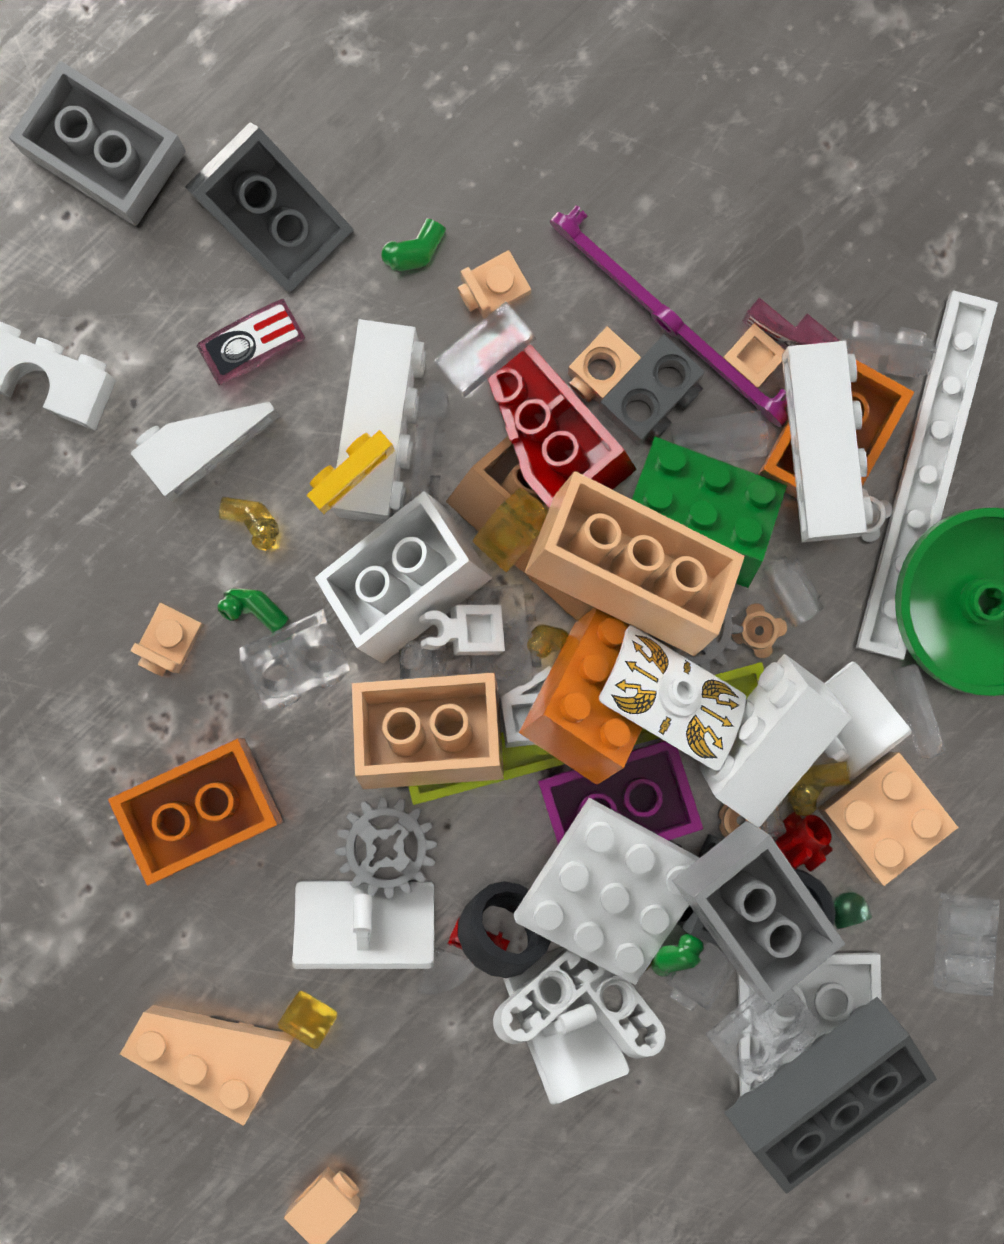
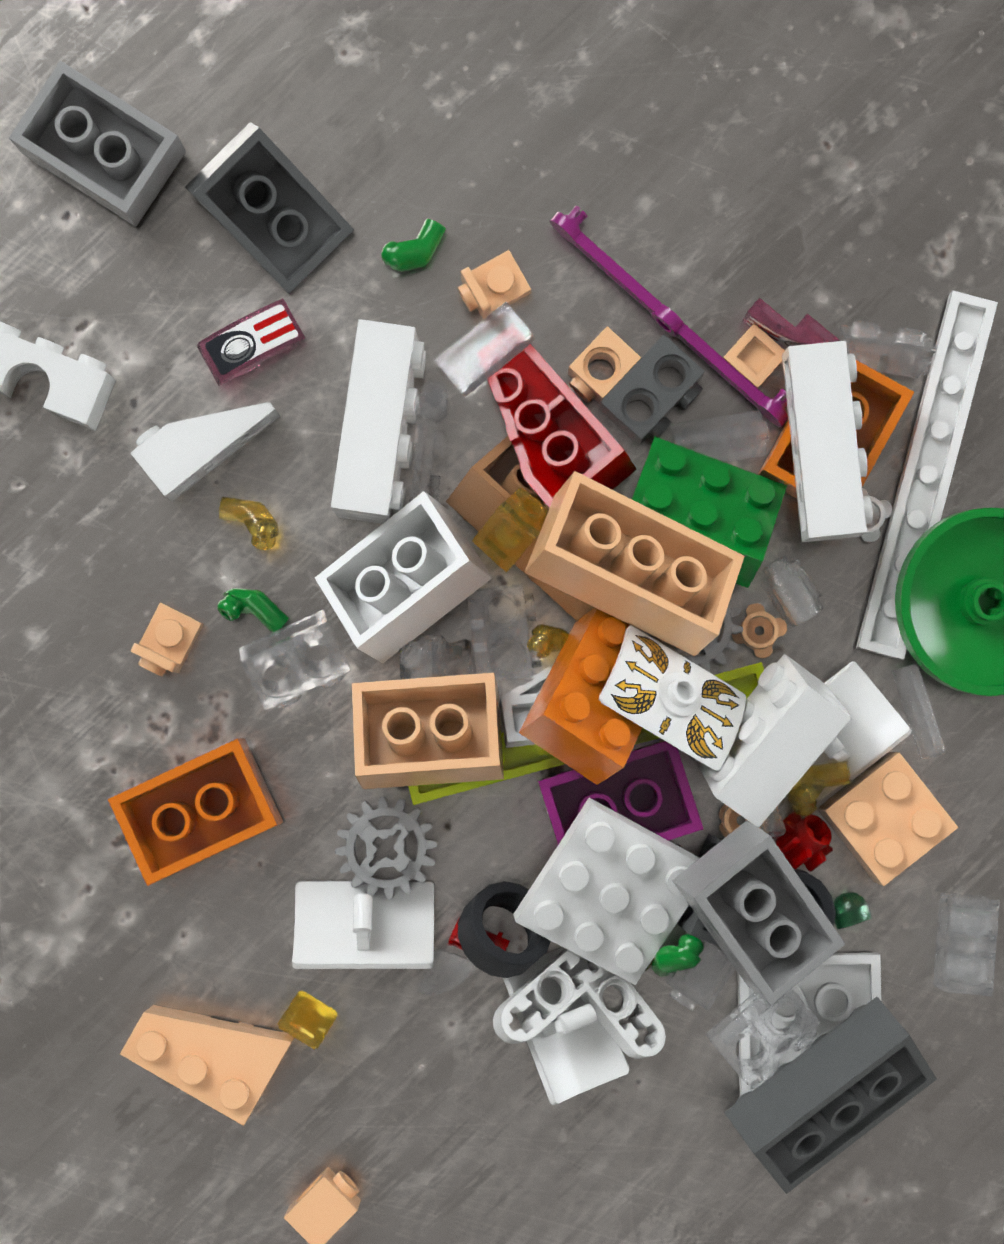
yellow plate [307,430,395,515] -> none
white plate [419,605,505,655] -> none

